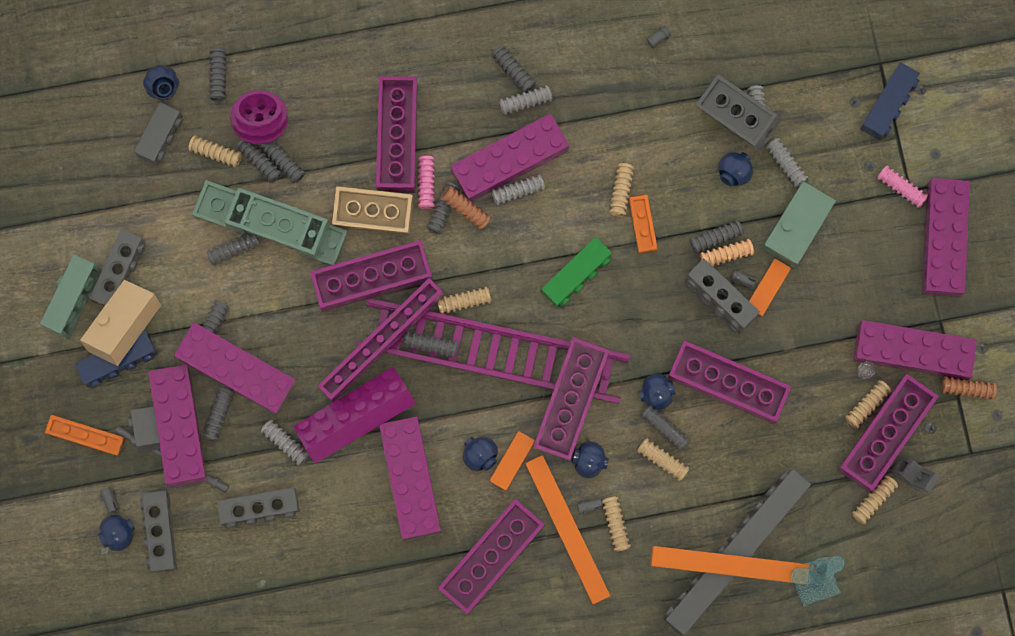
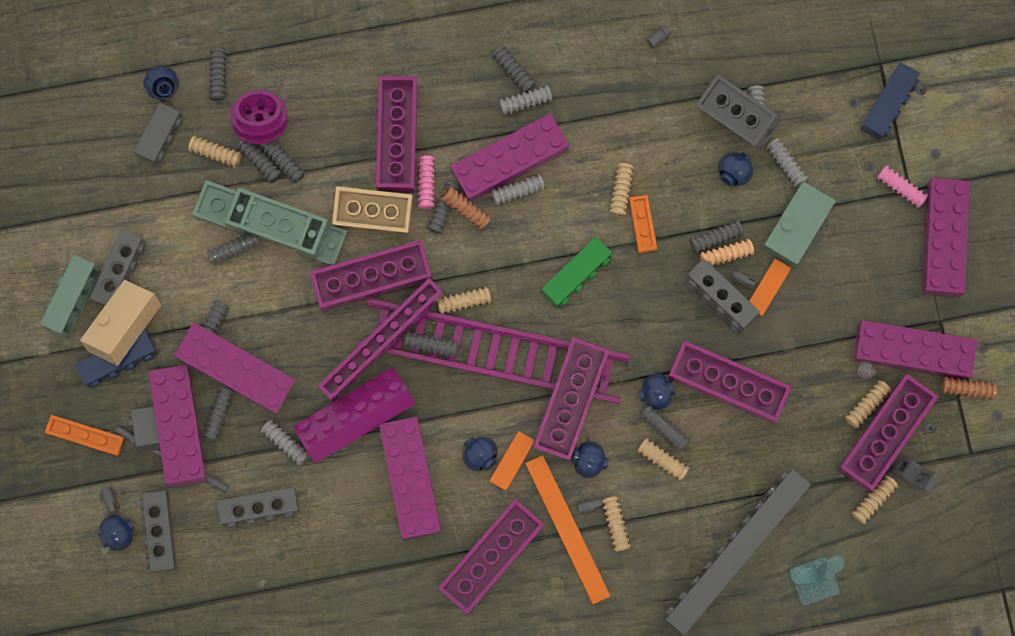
orange tile [650,546,810,584] -> none

